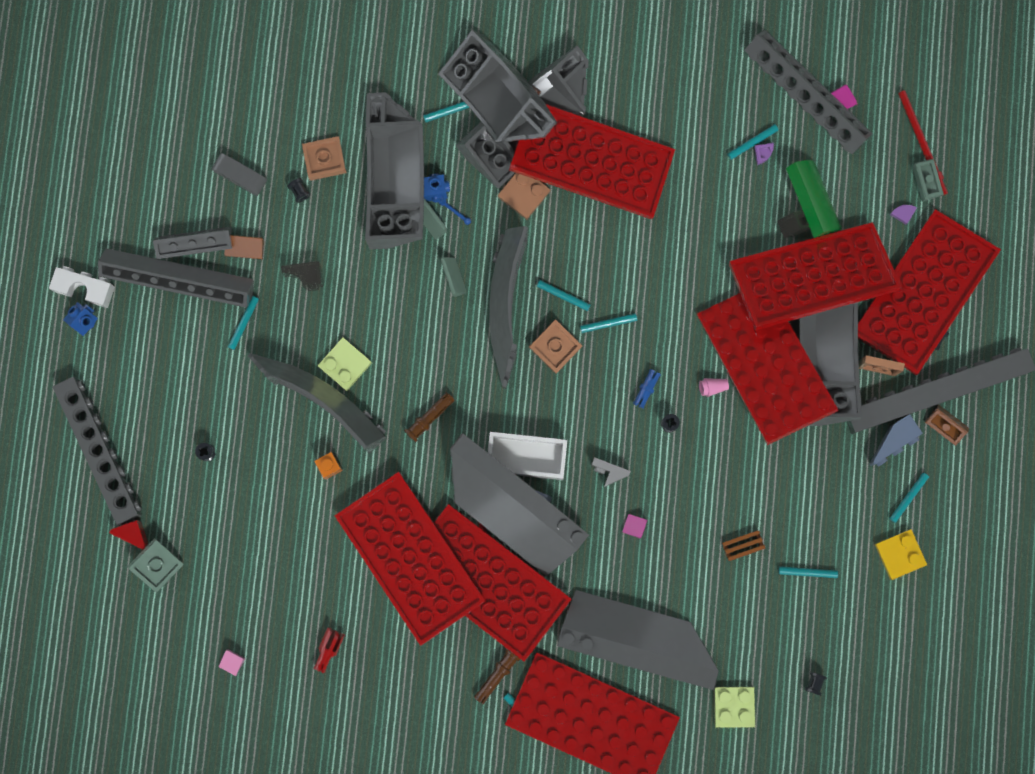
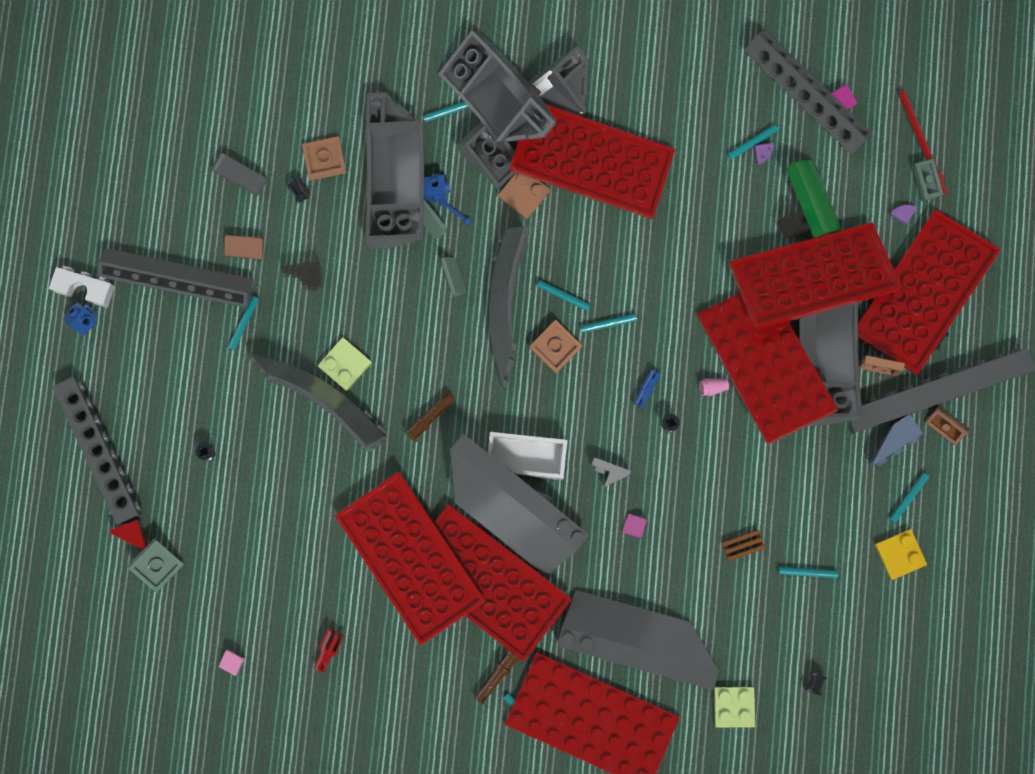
dark grey fence [153,227,233,259] -> none
orange brick [314,452,343,479] -> none

